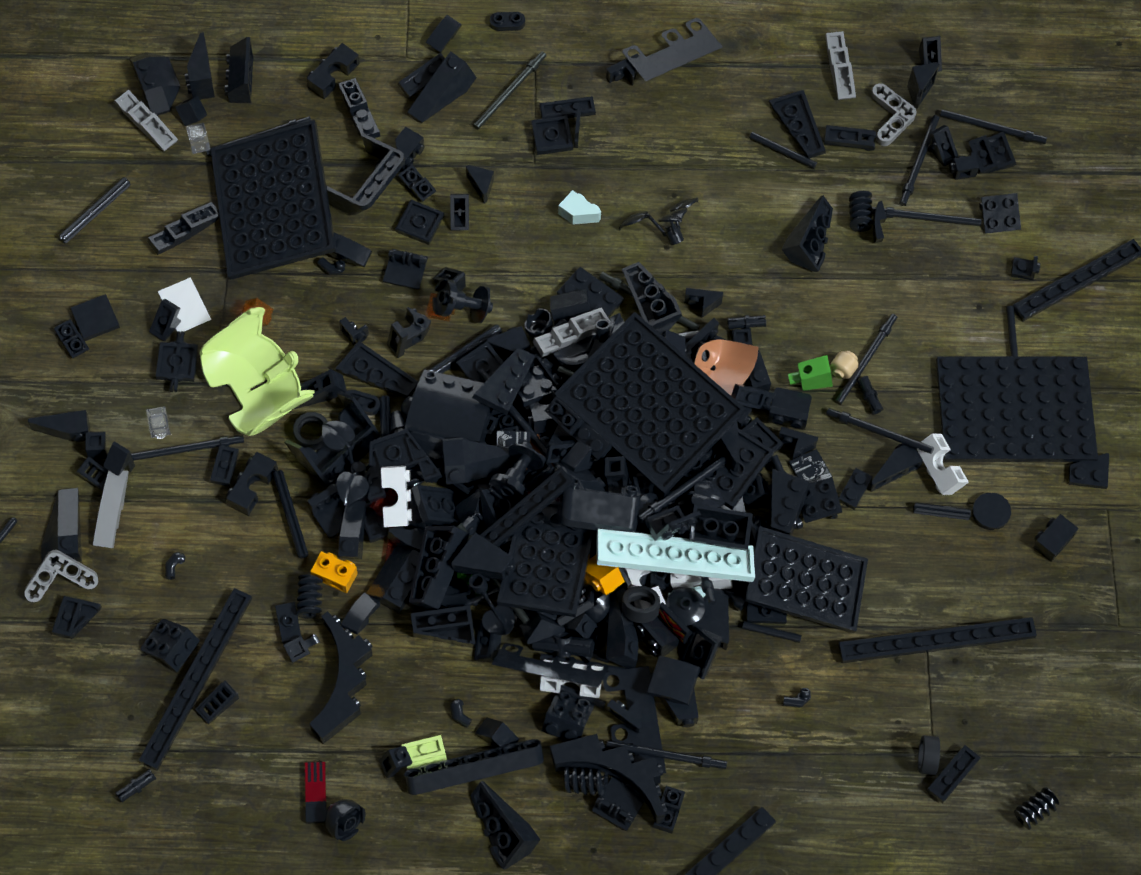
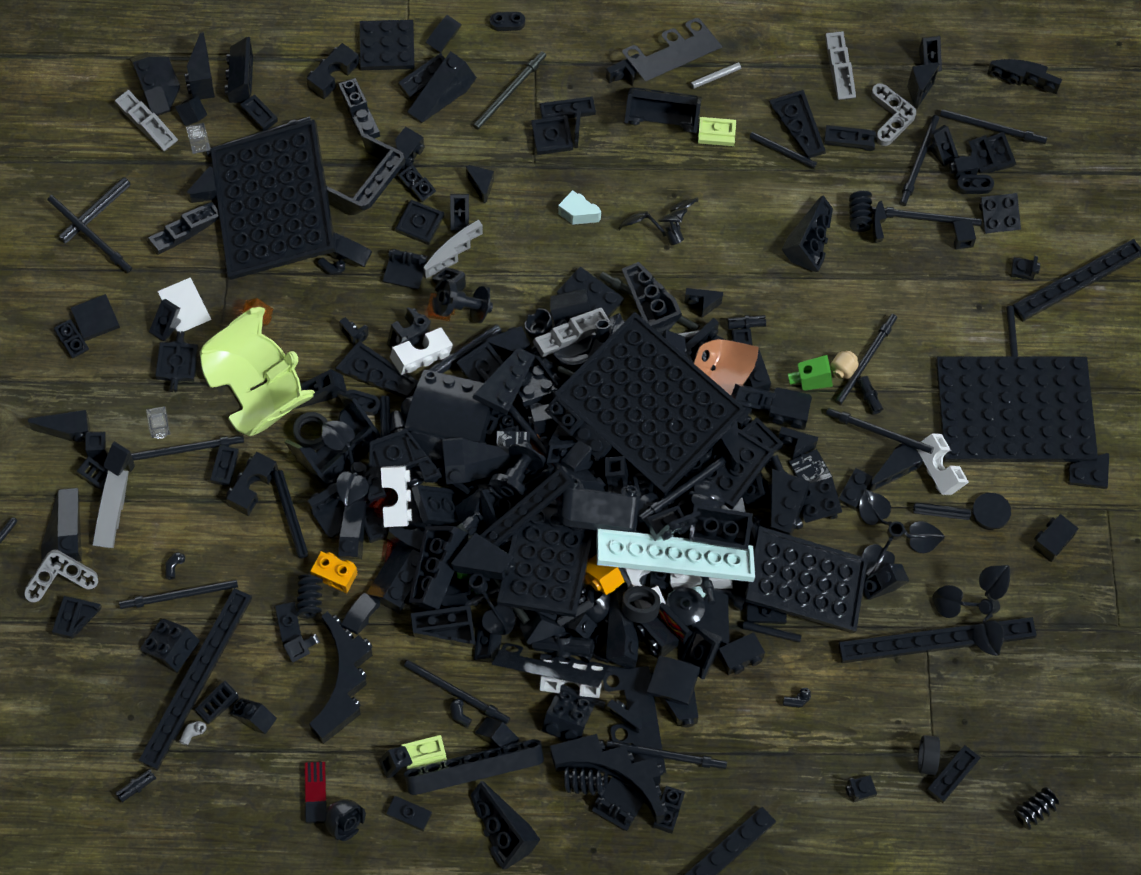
none -> black bar [47,195,132,273]
none -> black bar [119,580,238,609]
none -> light grey arm [179,721,206,746]
none -> black slope [187,166,217,203]
none -> black slope [230,698,277,734]
none -> black plate [240,94,278,131]
none -> black plate [360,19,415,71]
none -> black plate [386,796,432,832]
none -> white arch [390,328,453,375]
none -> black bar [404,660,511,725]
none -> light grey slope [424,220,483,278]
none -> black windscreen [624,87,702,133]
none -> light grey bar [690,62,741,89]
none -> yellowish green plate [698,117,736,146]
none -> black brick [717,632,765,675]
none -> black bracket [845,775,877,803]
none -> black plant [859,490,945,577]
none -> black slope [863,563,909,600]
none -> black plant [932,565,1010,656]
none -> black panel [953,219,976,250]
none -> black plate [957,174,994,194]
none -> black slope [987,59,1062,94]

